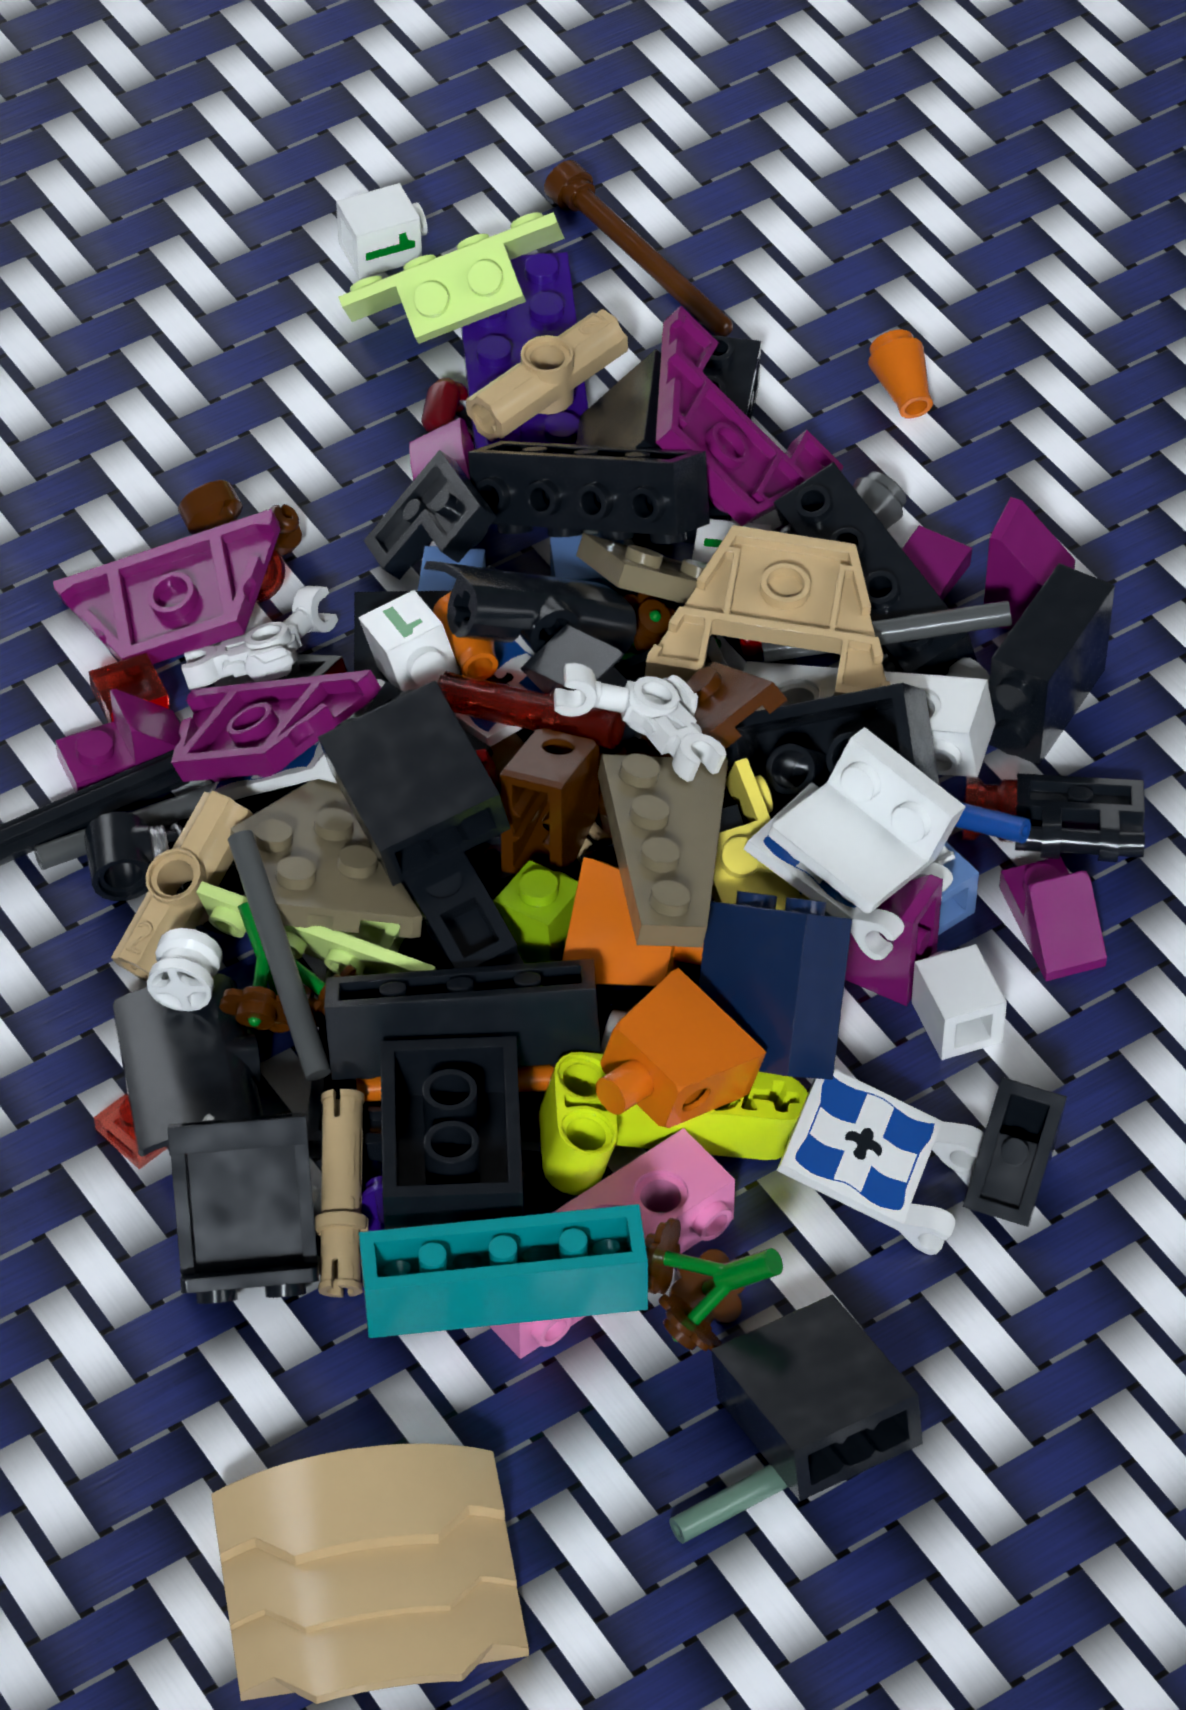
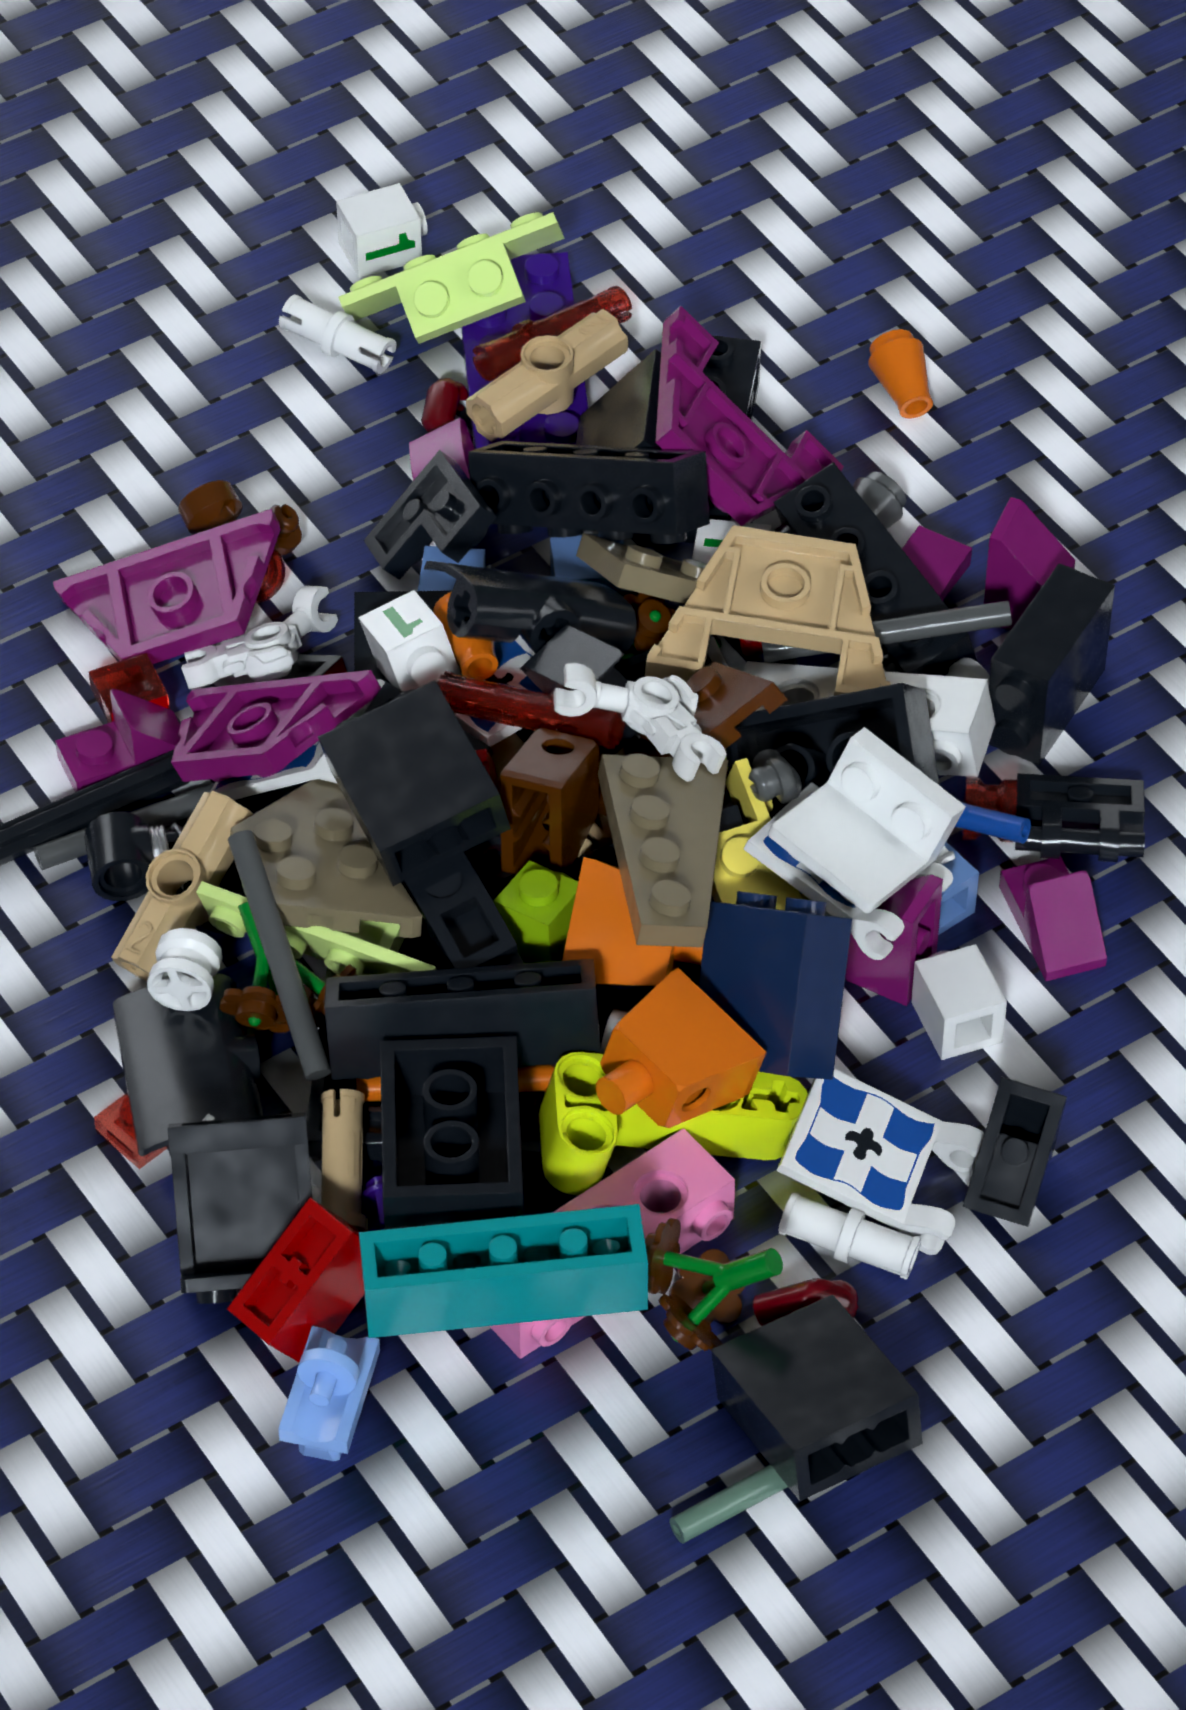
tan slope [211,1443,529,1704] -> none
reddish brown piece [544,160,733,337] -> none
none -> red hinge [227,1197,364,1362]
none -> light blue hips [278,1326,380,1461]
none -> white pin [279,294,396,374]
none -> clear red pin [473,286,632,381]
none -> dark grey arm [748,749,802,804]
none -> dark red arm [753,1278,858,1326]
none -> white pin [778,1192,921,1280]

